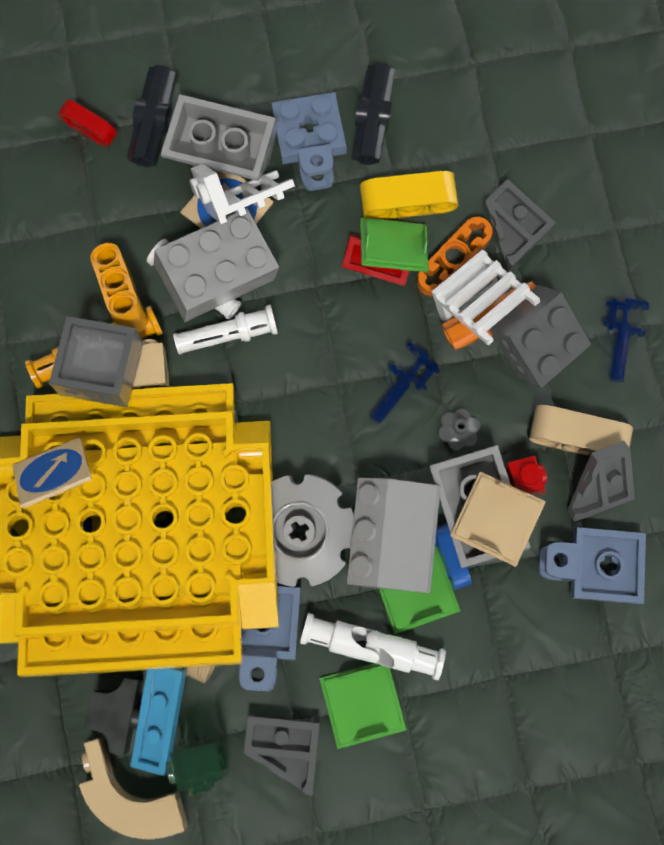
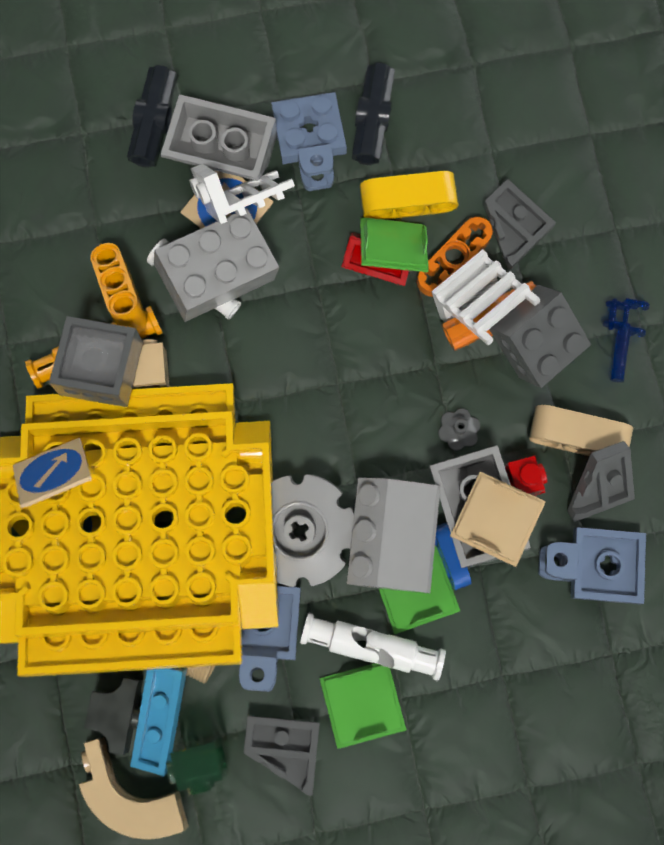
red beam [57,99,118,148] -> none
white pin [173,305,278,355] -> none
clear blue piece [370,342,440,425] -> none

